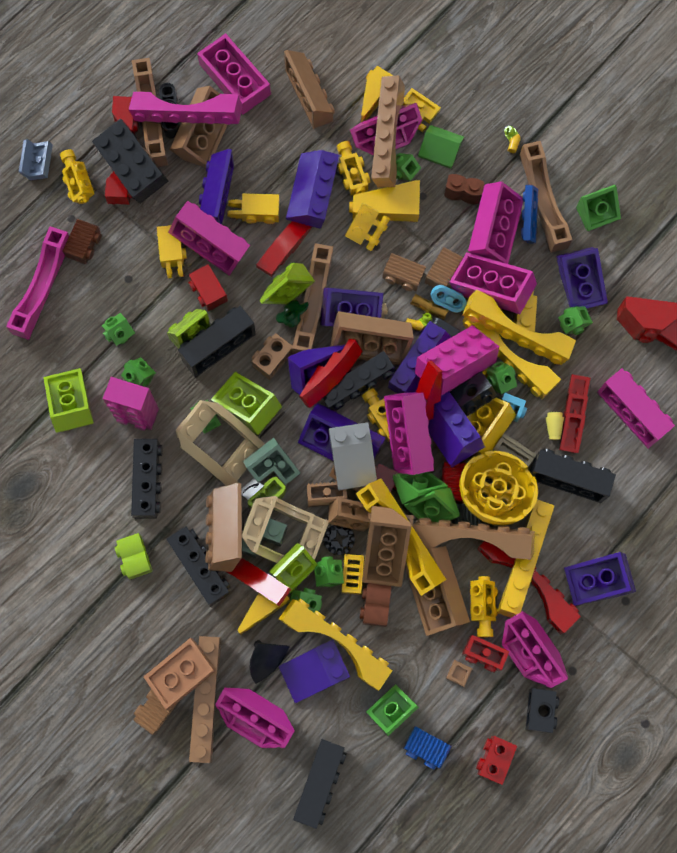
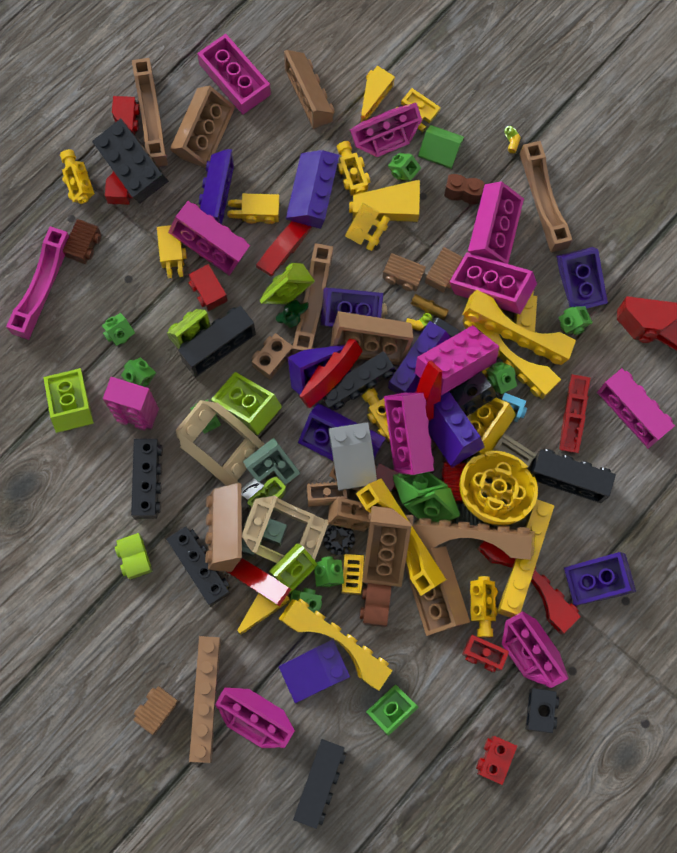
sand blue bracket [19,139,53,180] -> none
dark pink arch [129,92,243,125] -> none
nougat plate [144,638,216,710] -> none
black beam [159,83,180,138] -> none
black shield [249,640,290,684] -> none
medium nougat arch [371,75,405,188] -> none
blue brick [403,726,452,770] -> none
medium azure plate [431,285,467,313] -> none
medium nougat tile [446,660,472,687] -> none
blue plate [521,185,538,244] -> none
light yellow cone [545,412,564,440] -> none
bright green slope [576,185,621,231] -> none

